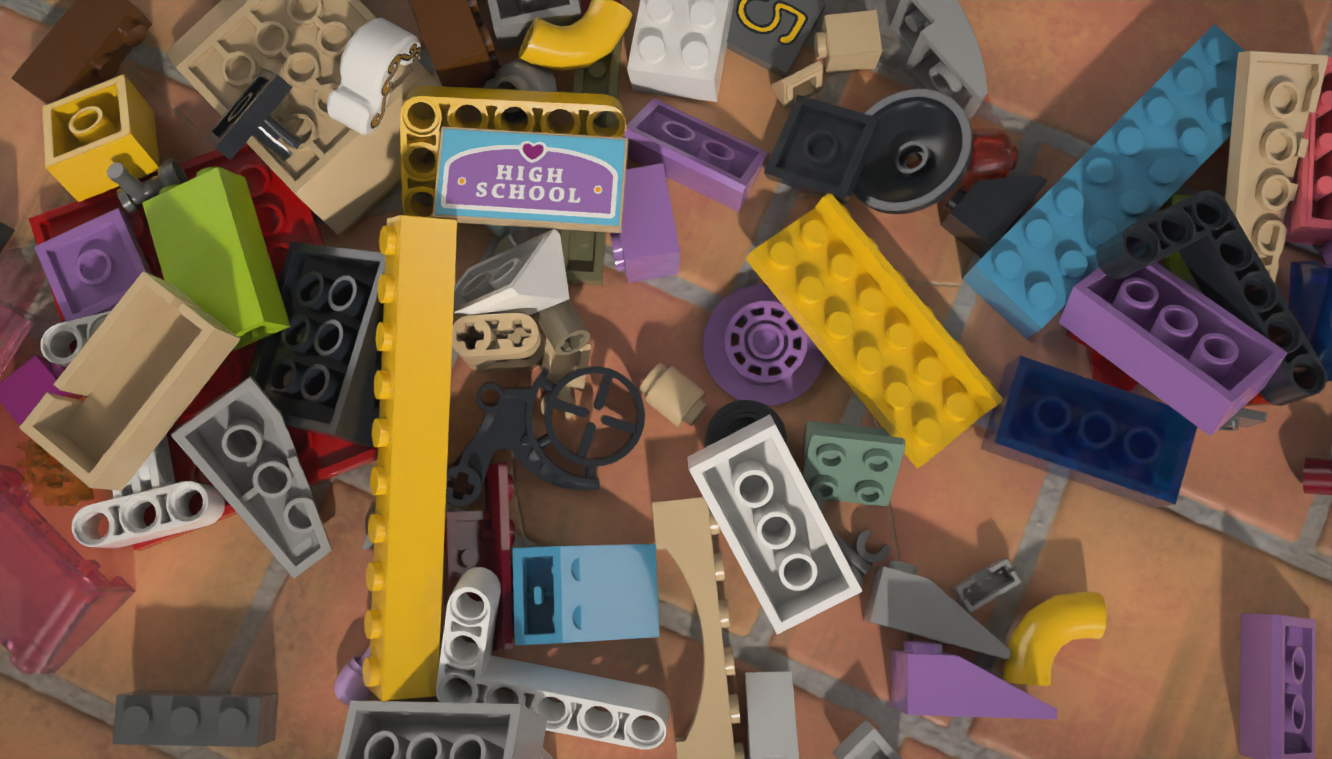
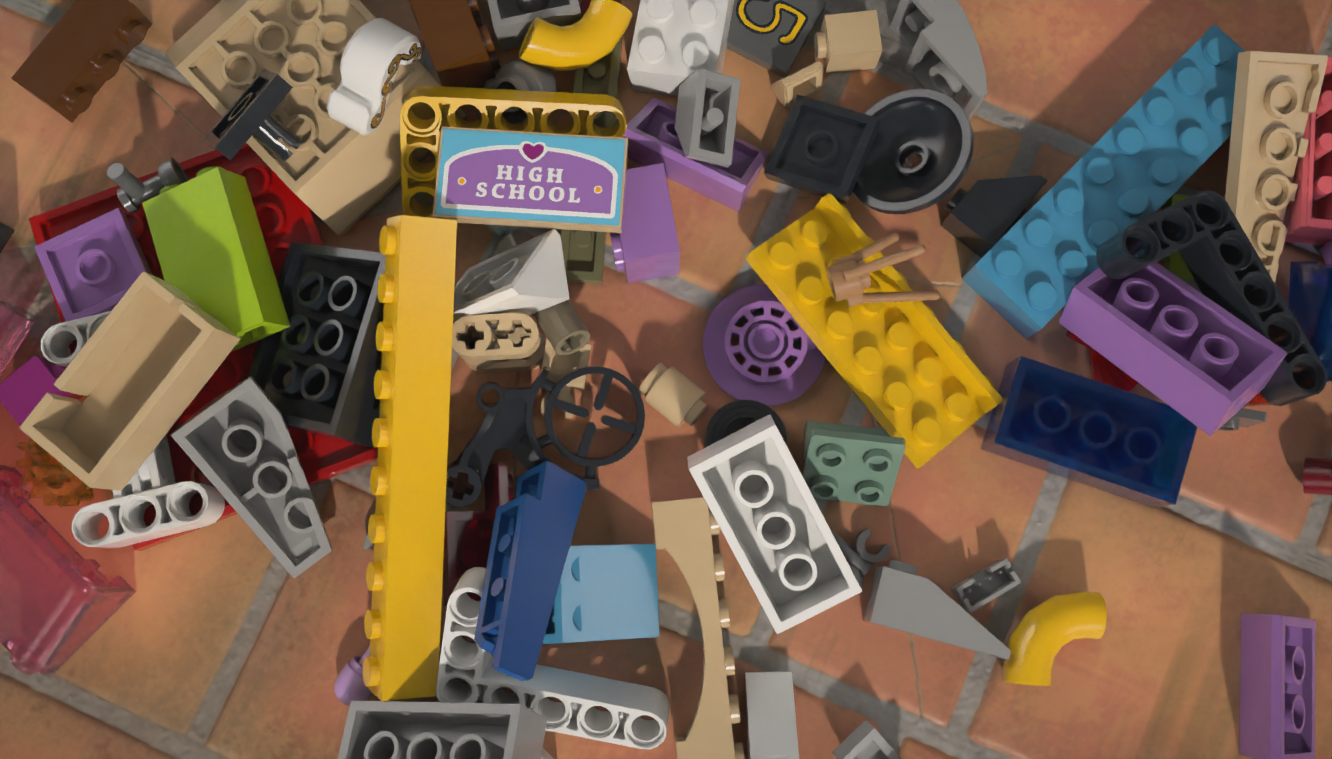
yellow brick [42,74,160,202] -> none
dark grey brick [112,690,278,747] -> none
medium lavender slope [891,641,1057,719] -> none
clear red head [960,128,1018,186] -> none
none -> blue wedge [474,461,587,681]
none -> light grey slope [674,68,741,167]
none -> medium nougat plant [826,233,940,307]

